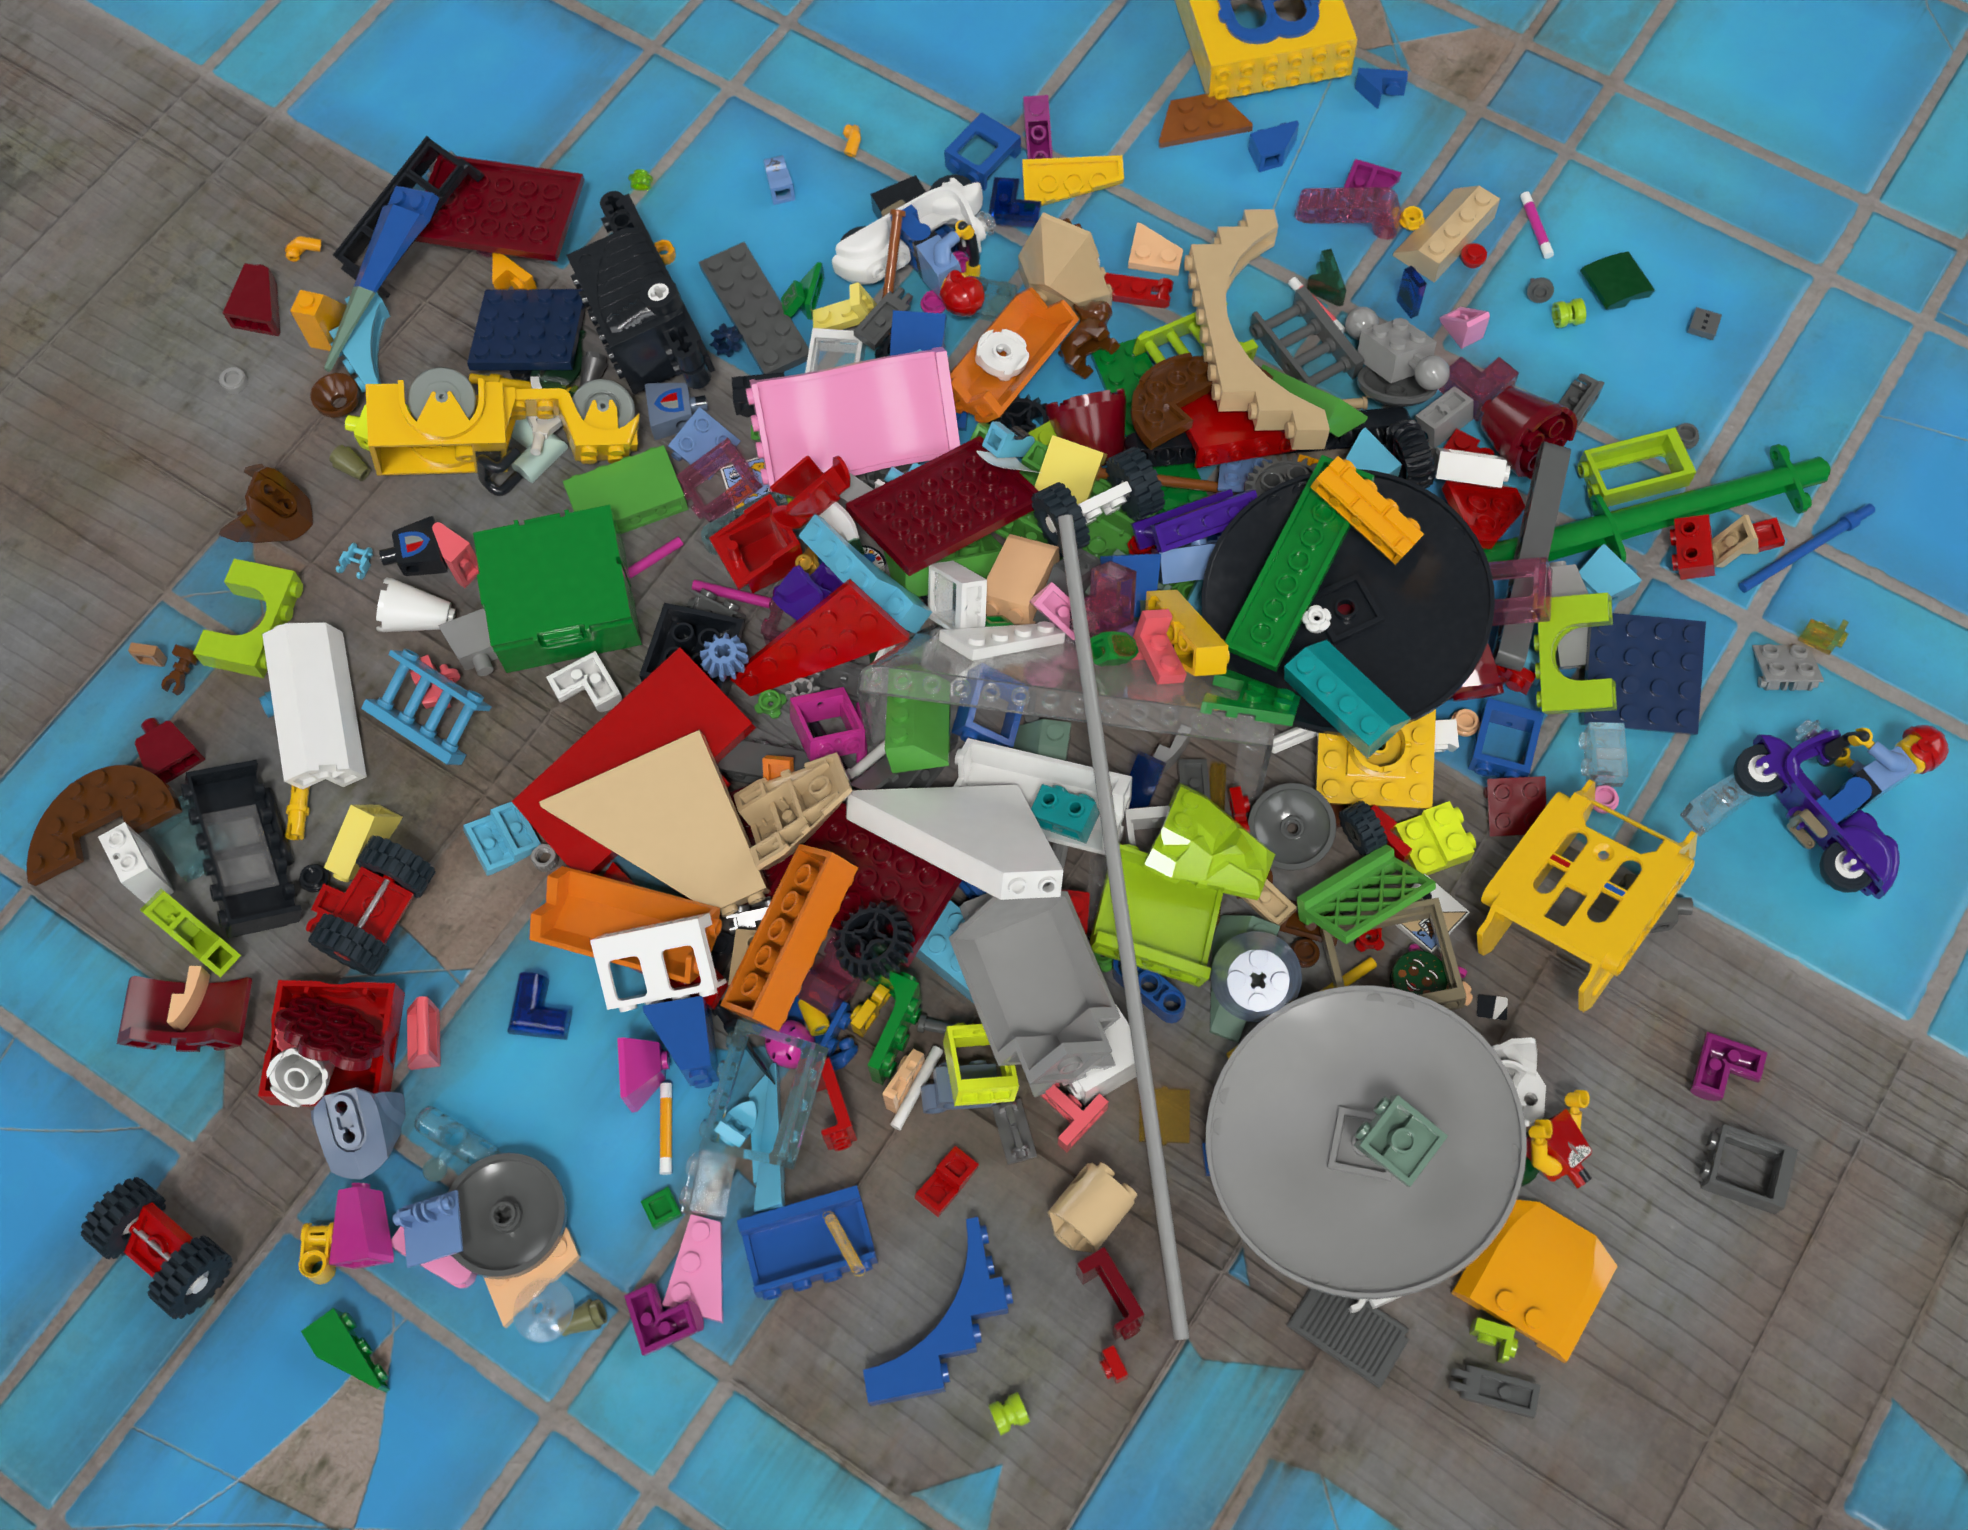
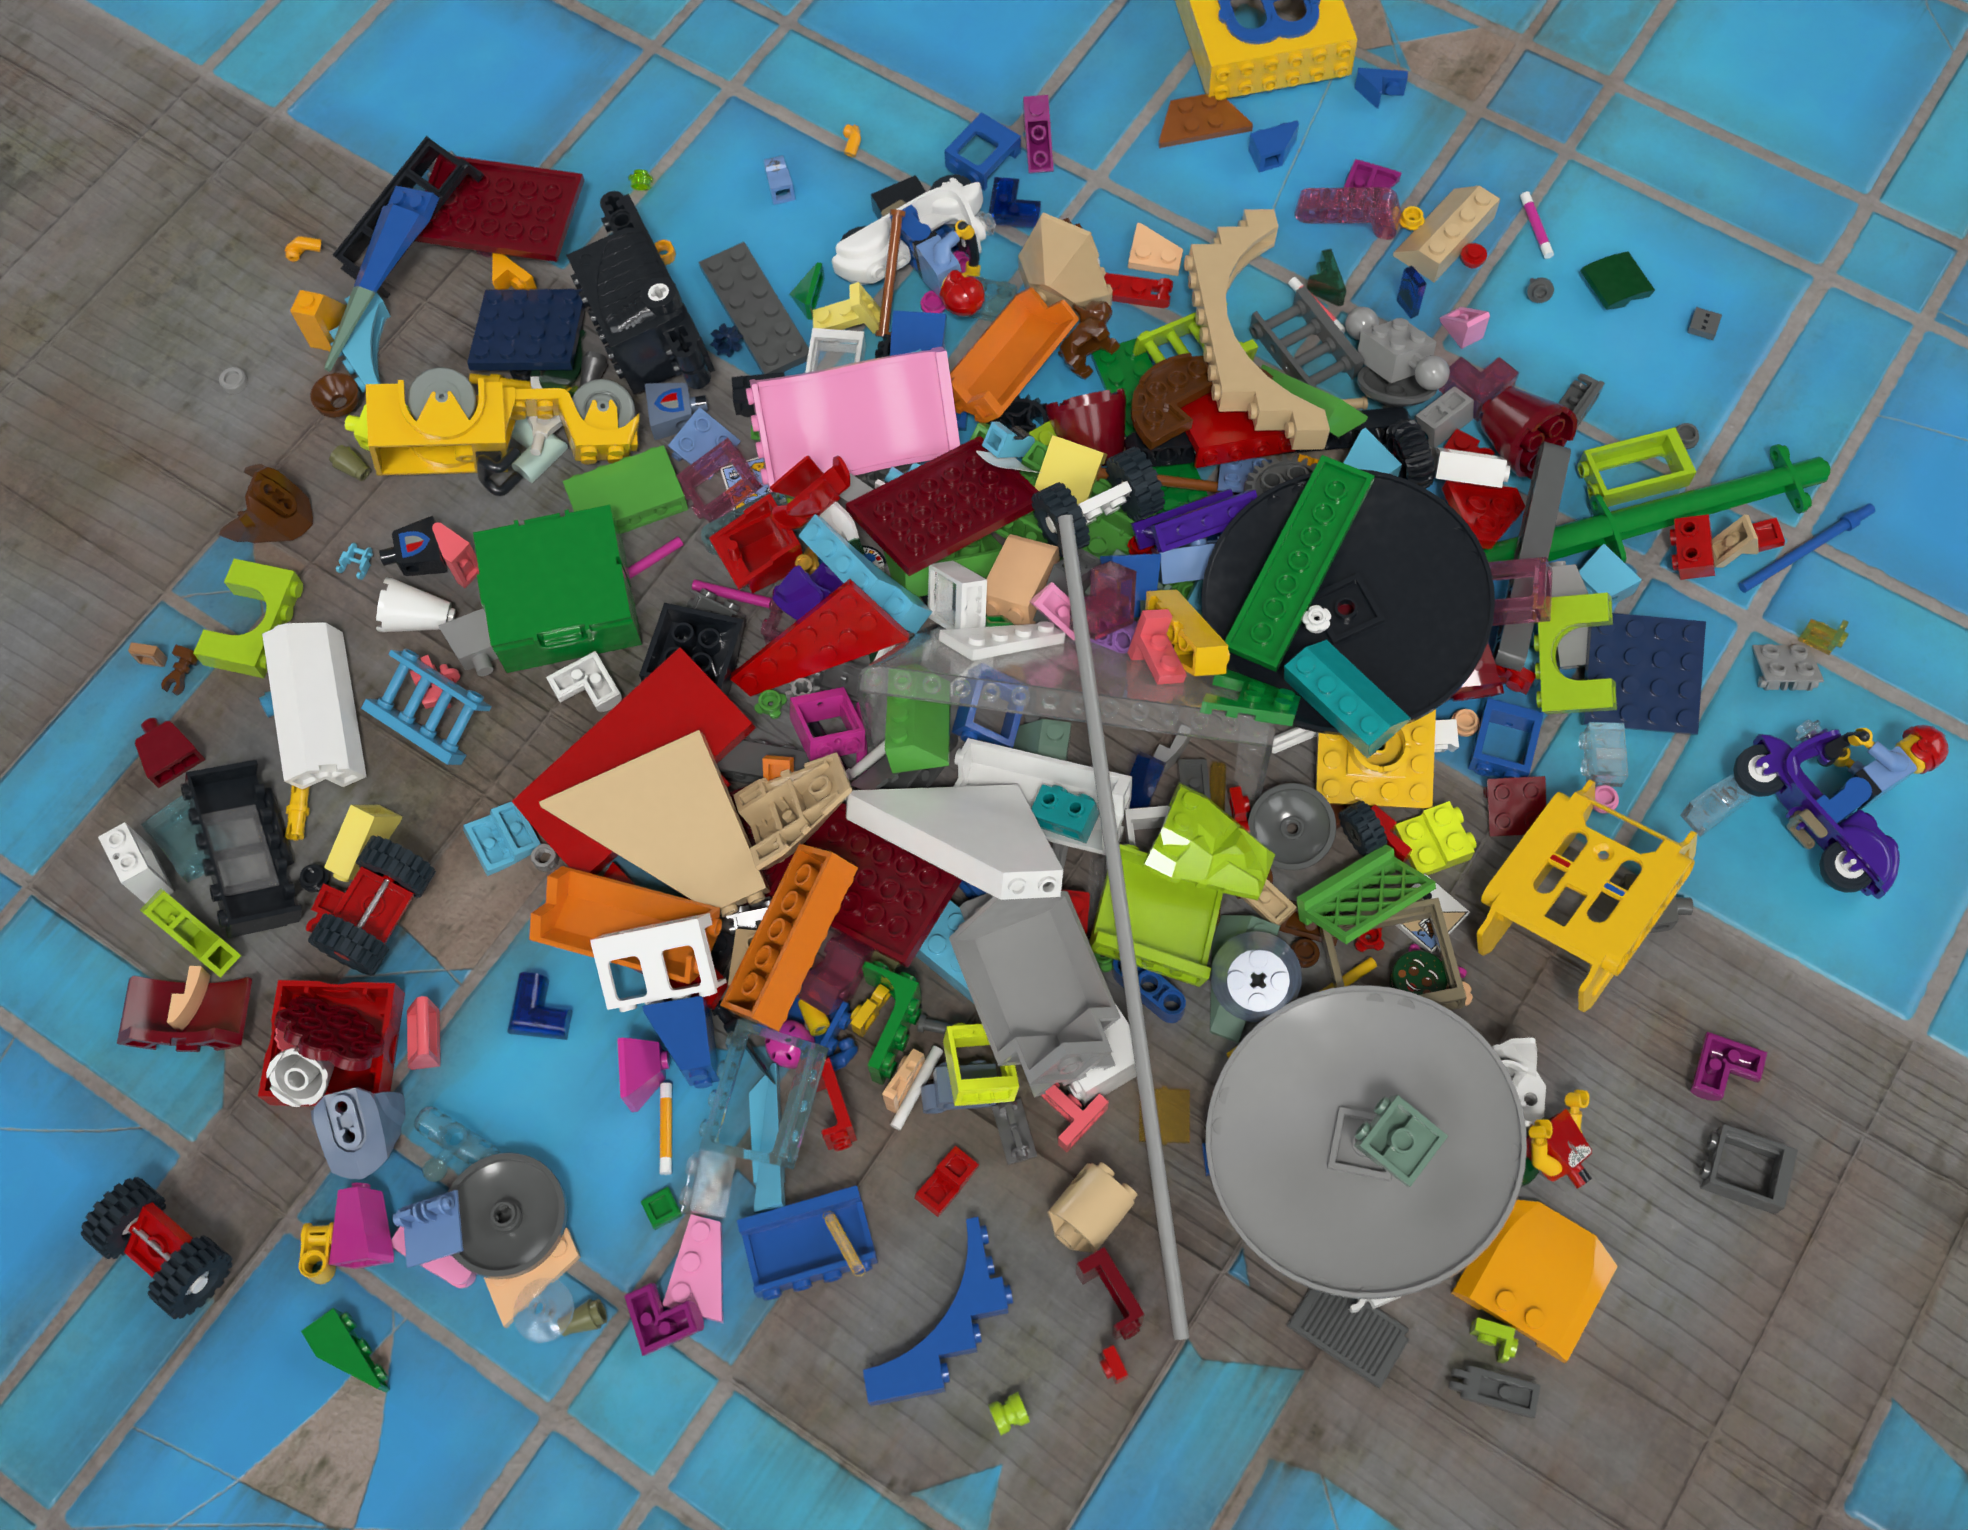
reddish brown plate [26,765,183,886] -> none
dark red slope [222,263,281,337] -> none
medium blue gear [700,632,749,682] -> none
medium azure plate [714,1101,757,1148] -> none
green tile [781,280,805,317] -> none
black gear [833,901,915,983] -> none
dark grey hinge [854,287,913,350] -> none
white plate [975,329,1029,381] -> none
yellow wing [1022,155,1124,211] -> none
green rock [1090,631,1139,667] -> none
light orange brick [1310,456,1424,565] -> none
black sticker [1477,994,1508,1020] -> none
lime wheel [1552,298,1586,328] -> none

